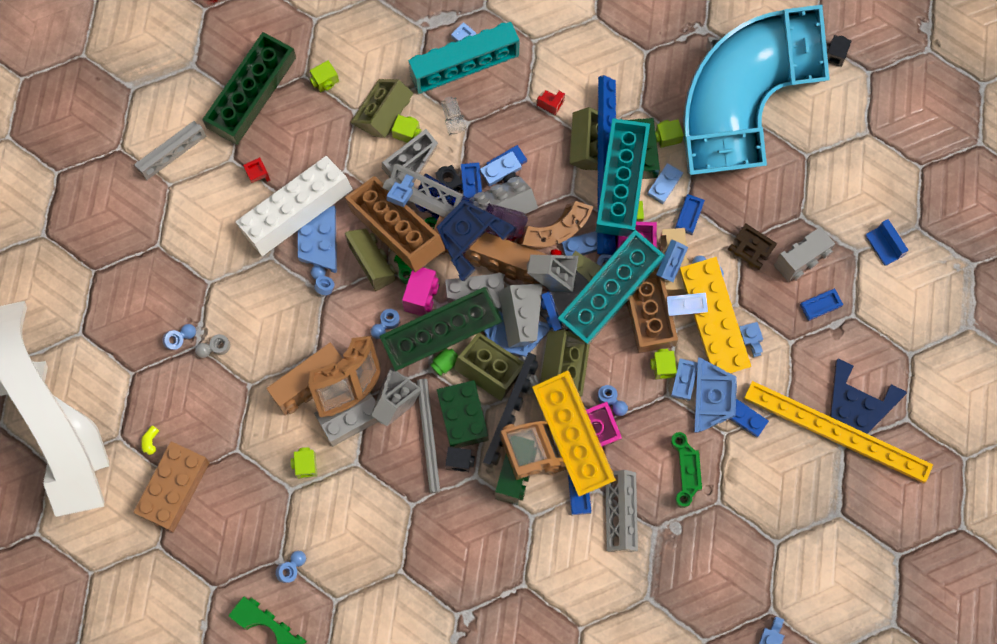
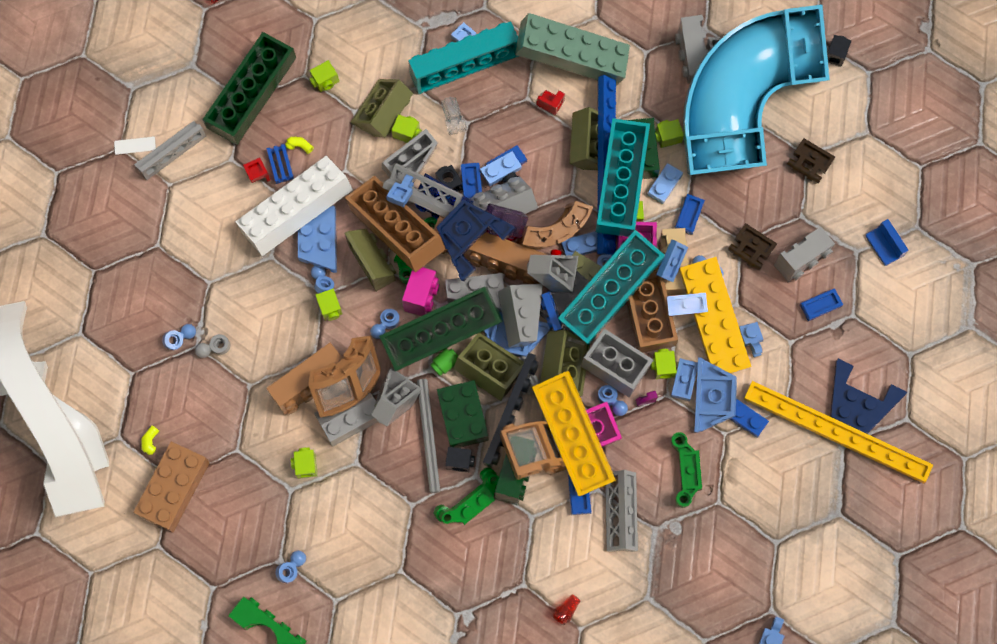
none -> white sticker [114,137,156,155]
none -> blue tile [266,144,294,184]
none -> neon yellow arm [285,137,314,154]
none -> lime brick [316,288,343,321]
none -> green plate [434,467,499,525]
none -> sand green brick [515,13,630,86]
none -> clear red cone [552,594,581,625]
none -> light grey brick [581,329,653,398]
none -> magenta tile [635,391,658,407]
none -> light grey wedge [675,15,708,83]
none -> dark brown plate [786,138,835,184]

